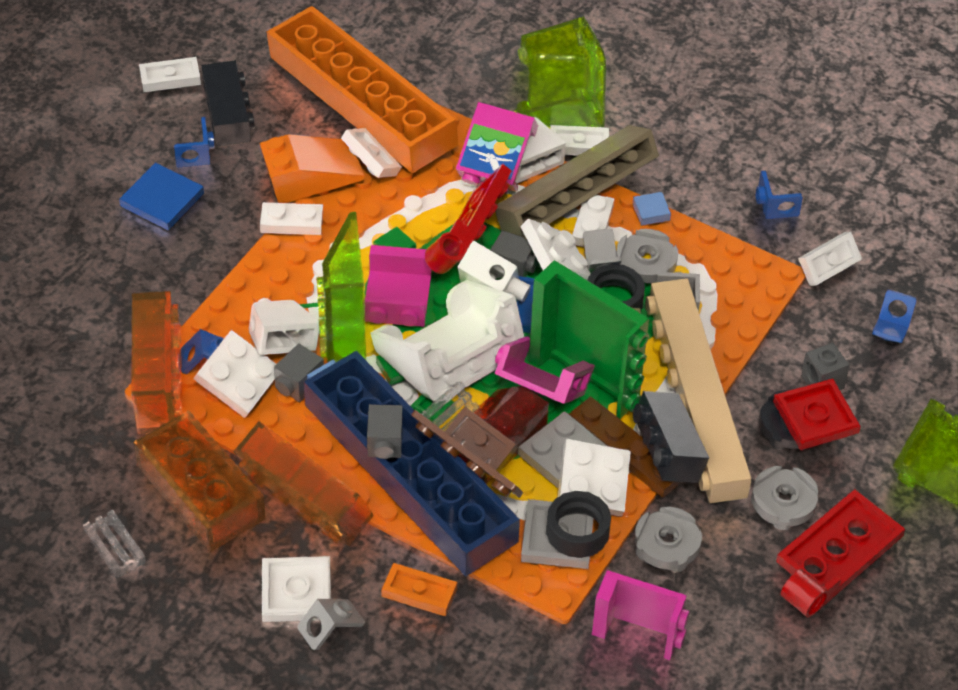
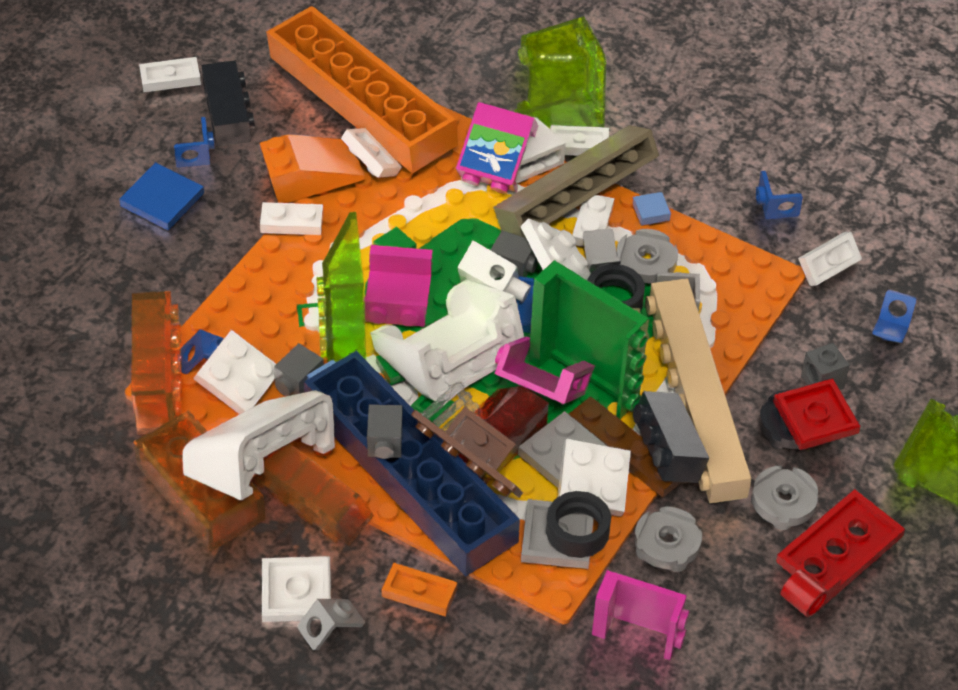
clear tile [83,510,146,578] -> none
white torso [249,298,320,355] -> none
red hinge [425,164,512,274] -> none
none -> white windscreen [183,390,335,500]

